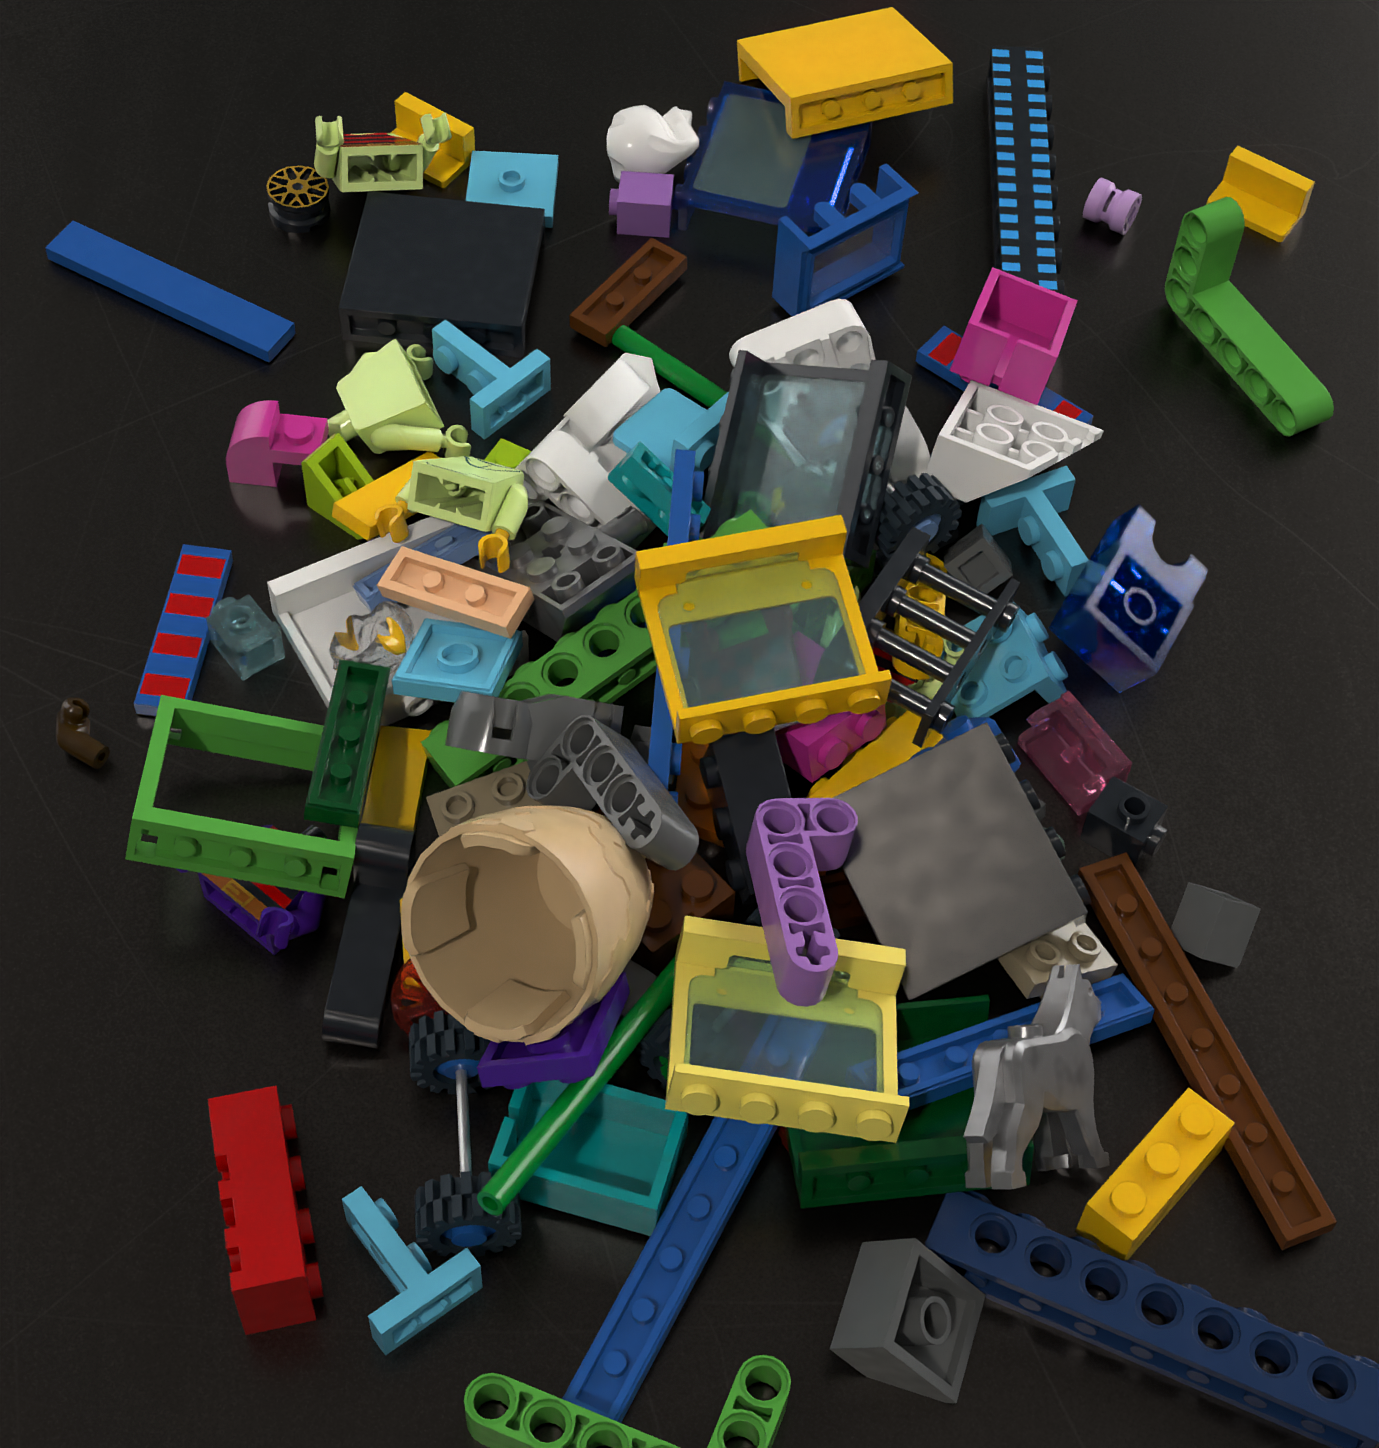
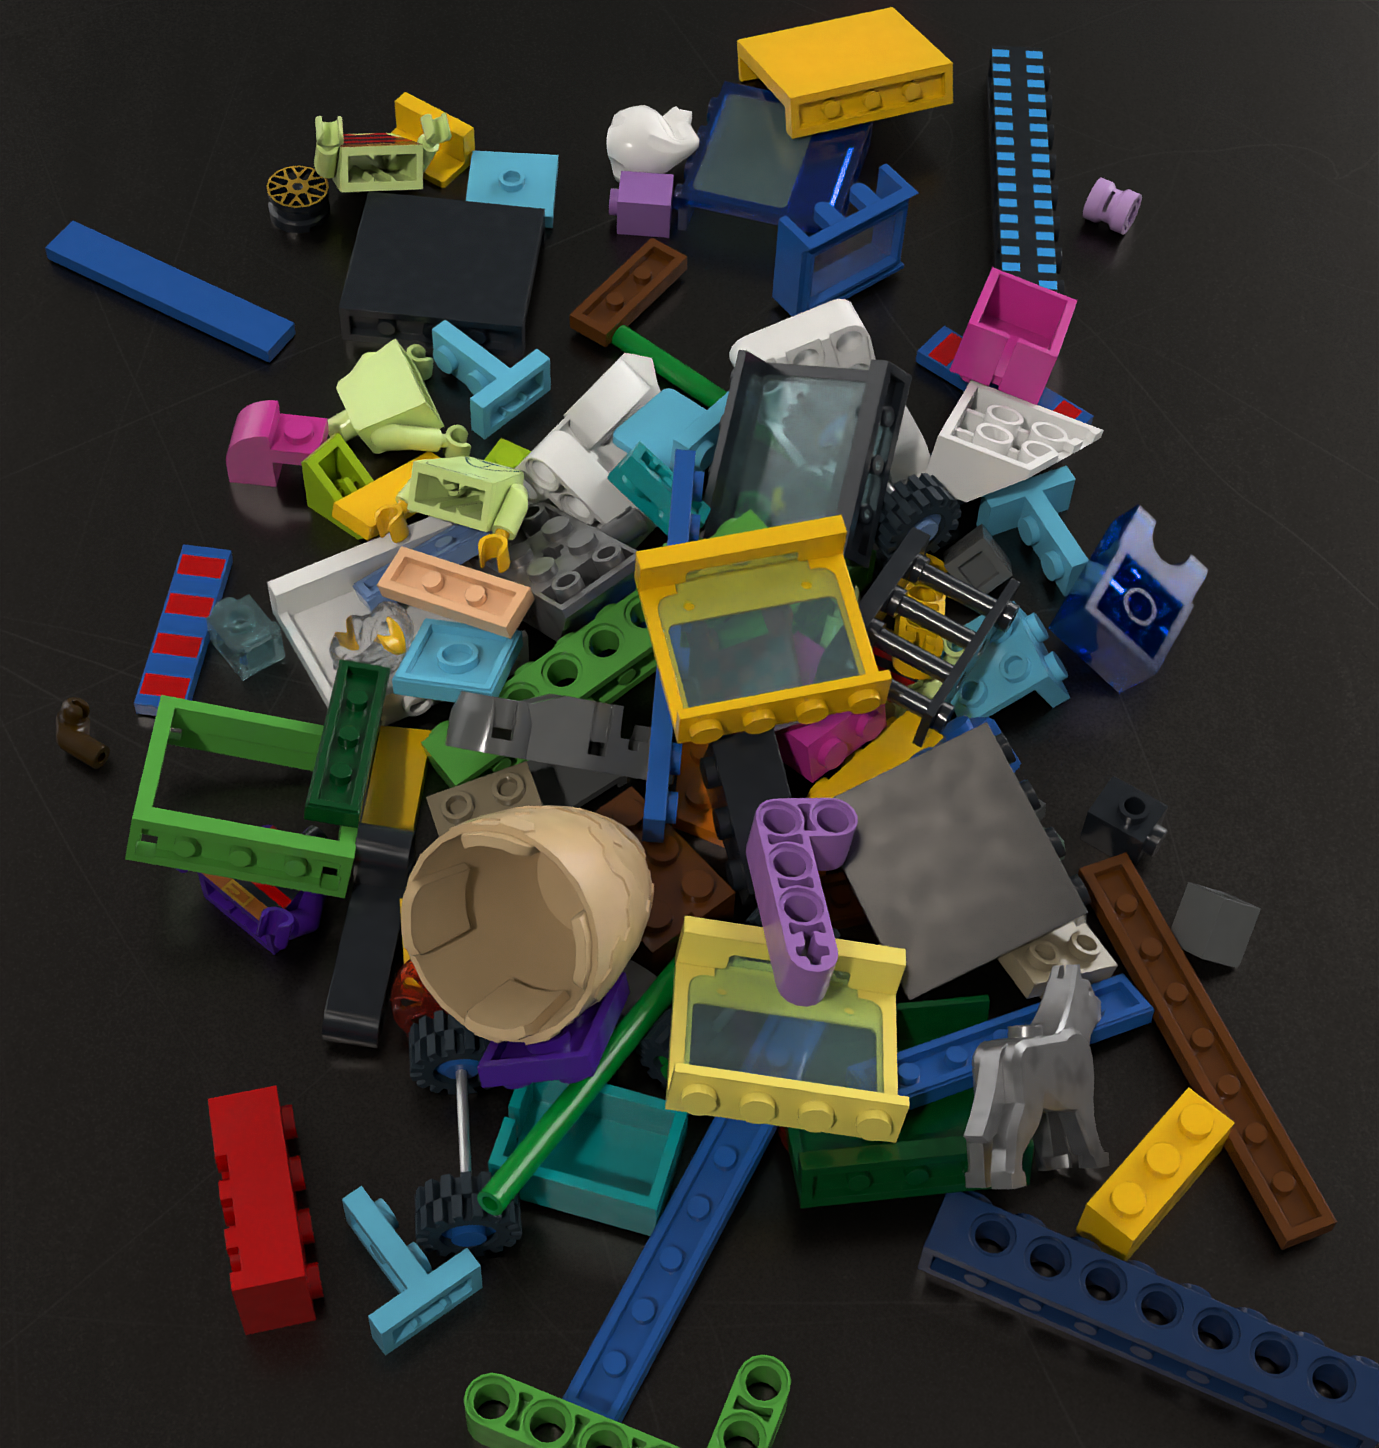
dark grey beam [526,715,699,871] -> none
dark grey slope [830,1238,986,1403] -> none
clear pink hinge [1017,691,1132,816] -> none
bright green beam [1165,197,1334,437] -> none
yellow panel [1206,145,1315,242] -> none

